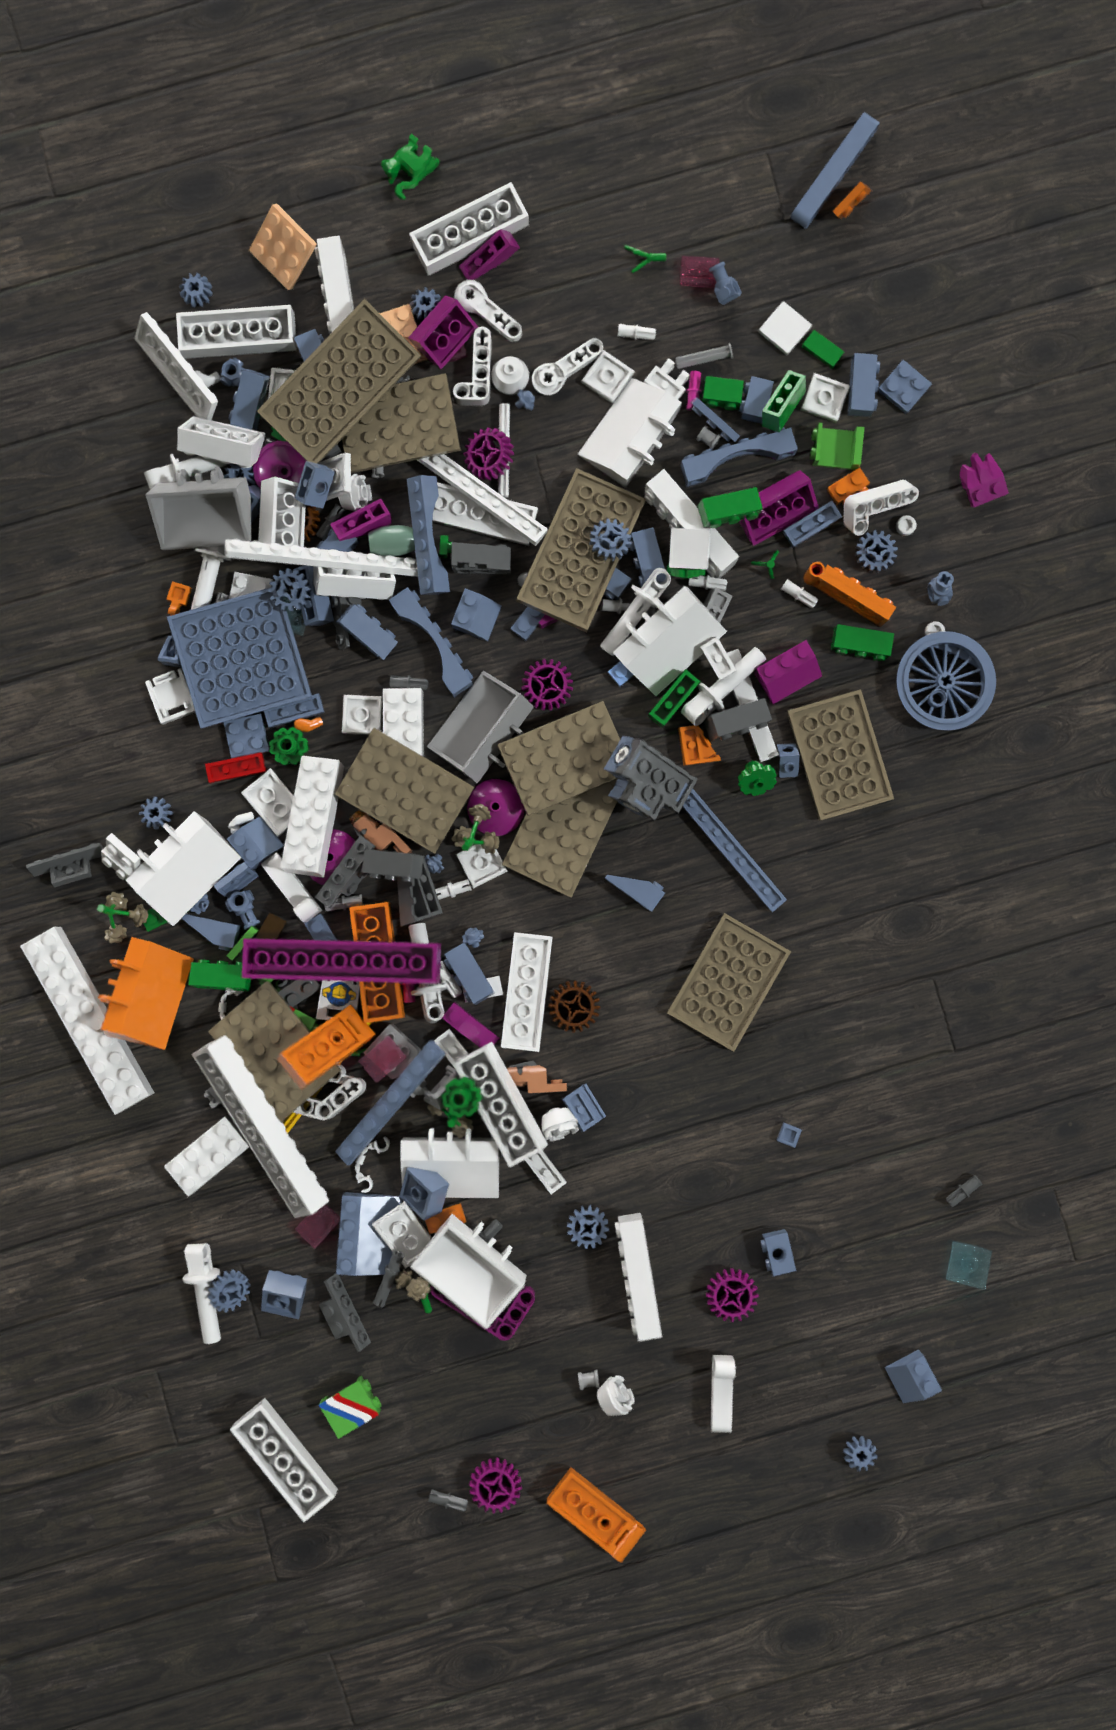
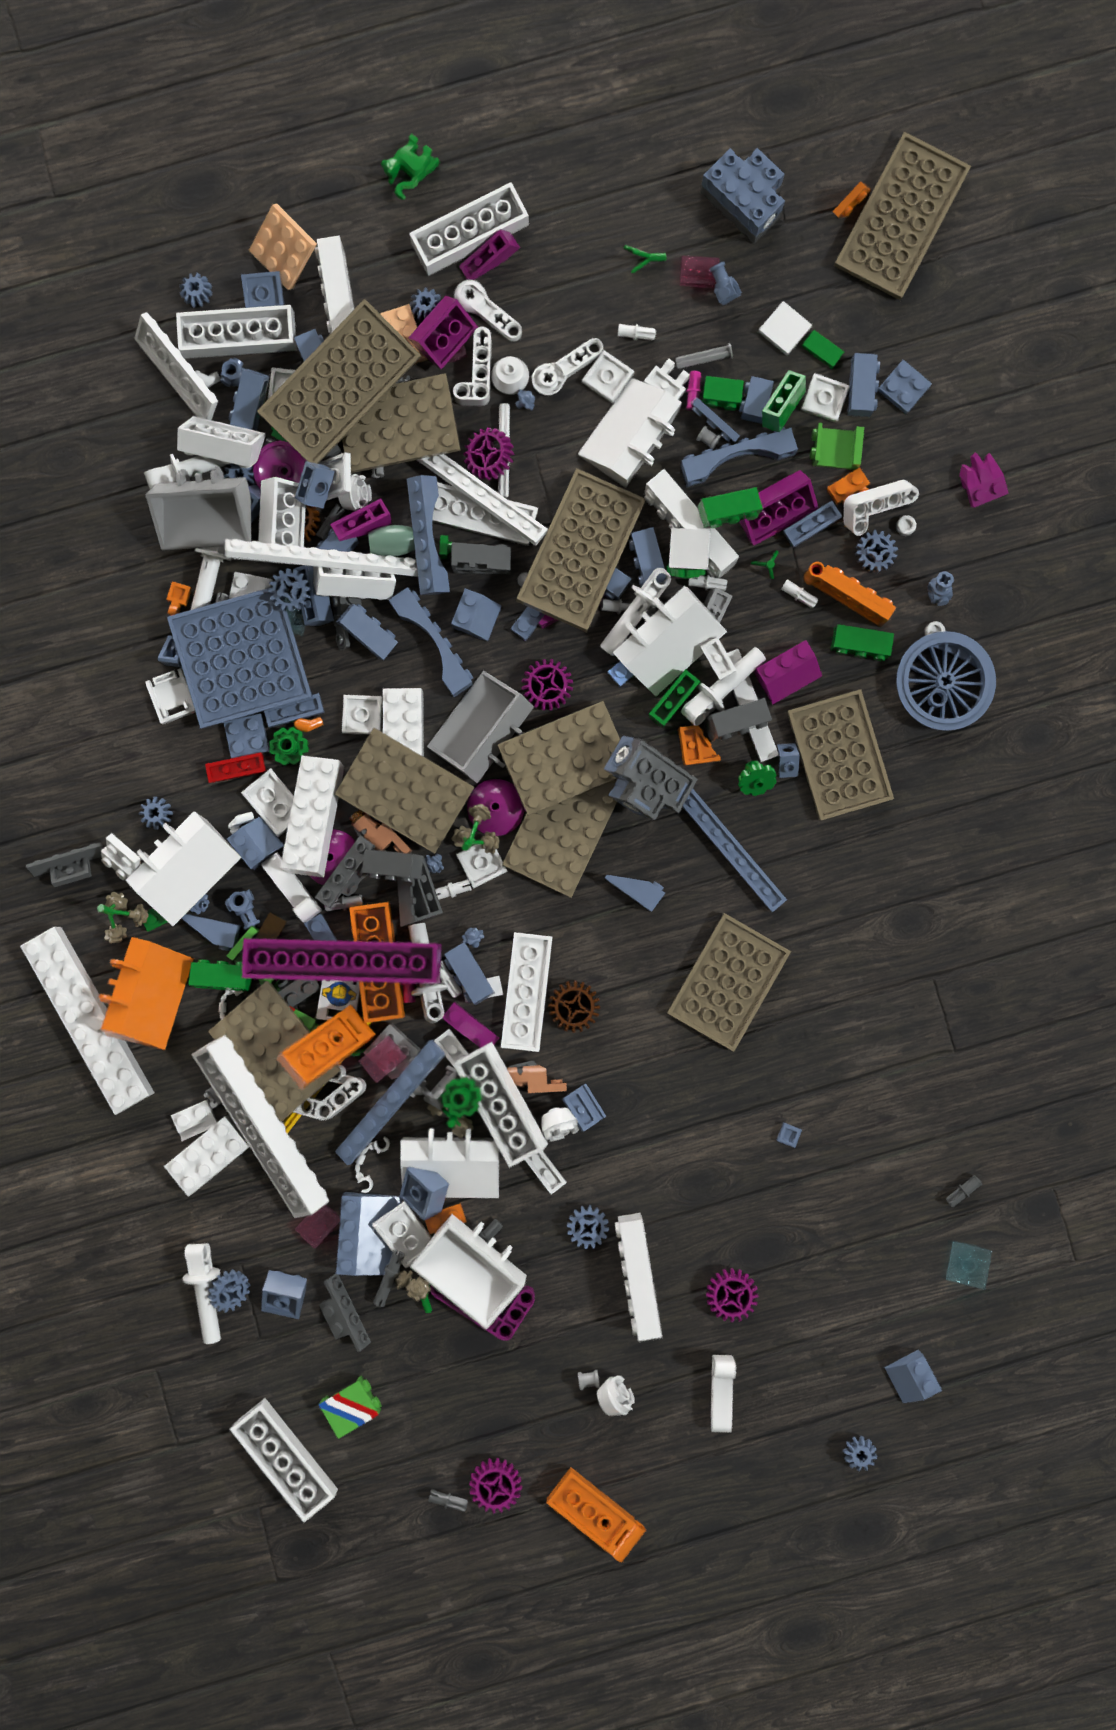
sand blue plate [213,862,259,899] -> none
dark grey axle [390,675,429,690] -> none
sand blue gear [589,518,632,561] -> none
sand blue brick [760,1229,796,1276] -> none
sand blue beam [790,112,880,229] -> none
none -> white plate [171,1099,217,1141]
none -> sand blue plate [241,271,284,308]
none -> sand blue piece [700,148,785,244]
none -> dark tan plate [834,132,971,300]

